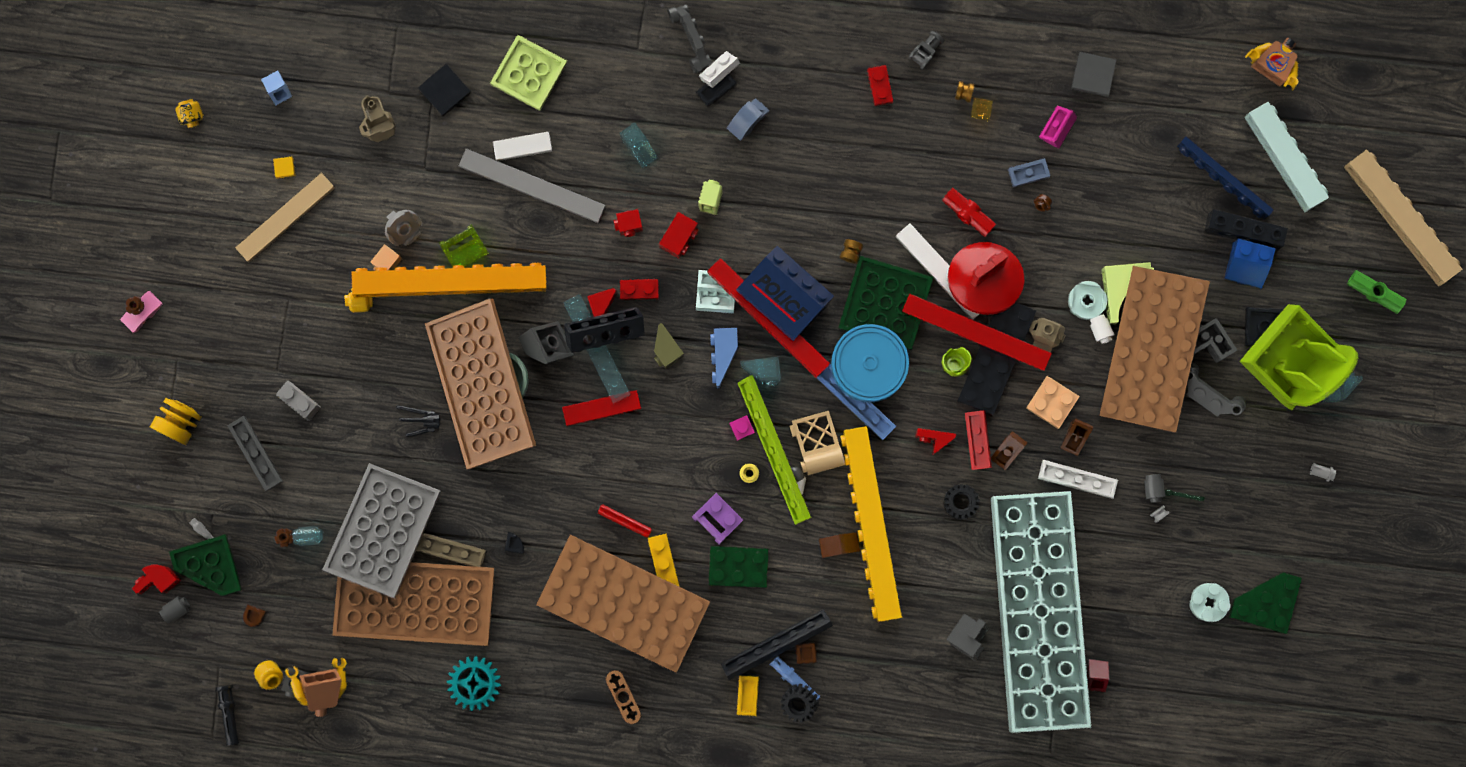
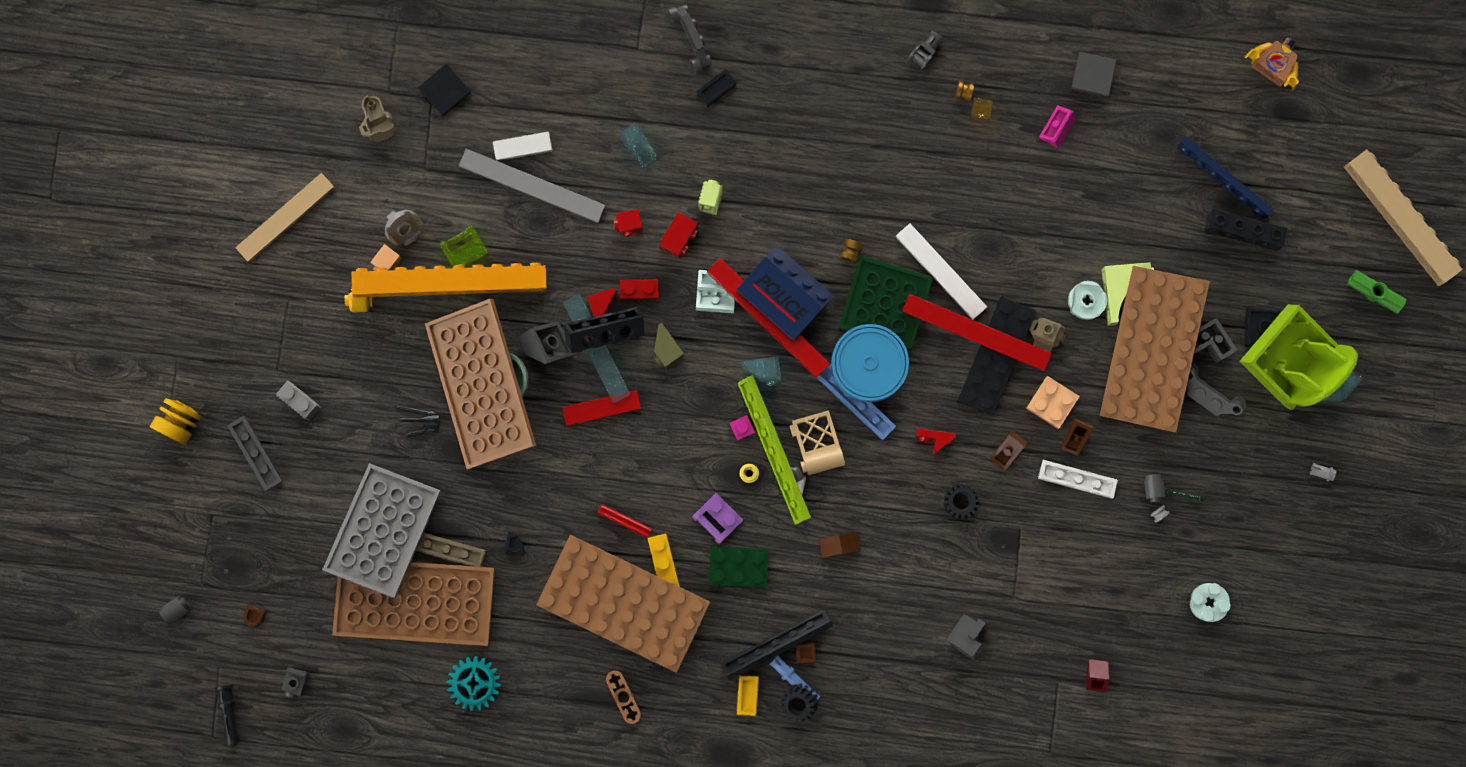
bright pink slope [120,291,163,333] -> none
reddish brown plate [126,296,144,315] -> none
red brick [132,565,181,595] -> none
dark green plate [169,535,242,596] -> none
yellow head [175,99,203,128] -> none
light grey piece [189,518,214,539] -> none
yellow head [254,660,283,690] -> none
light blue brick [261,71,292,105] -> none
yellow tile [273,156,295,179] -> none
reddish brown plate [274,528,294,547] -> none
nougat torso [285,658,347,717] -> none
clear light blue brick [293,526,323,546] -> none
yellowish green plate [490,35,567,111] -> none
white plate [699,51,740,88] -> none
medium blue slope [710,328,738,388] -> none
sand blue brick [727,98,769,141] -> none
yellow brick [840,426,902,622] -> none
red plate [867,65,893,106] -> none
lime hair [941,347,972,377] -> none
red piece [942,188,996,237] -> none
red bracket [948,242,1024,315] -> none
red plate [965,410,992,470] -> none
light aqua brick [991,491,1091,732] -> none
sand blue plate [1008,158,1050,188] -> none
reddish brown plate [1034,194,1052,212] -> none
white brick [1090,314,1114,344] -> none
blue slope [1224,239,1276,289] -> none
dark green plate [1229,572,1302,634] -> none
light aqua brick [1244,102,1329,212] -> none

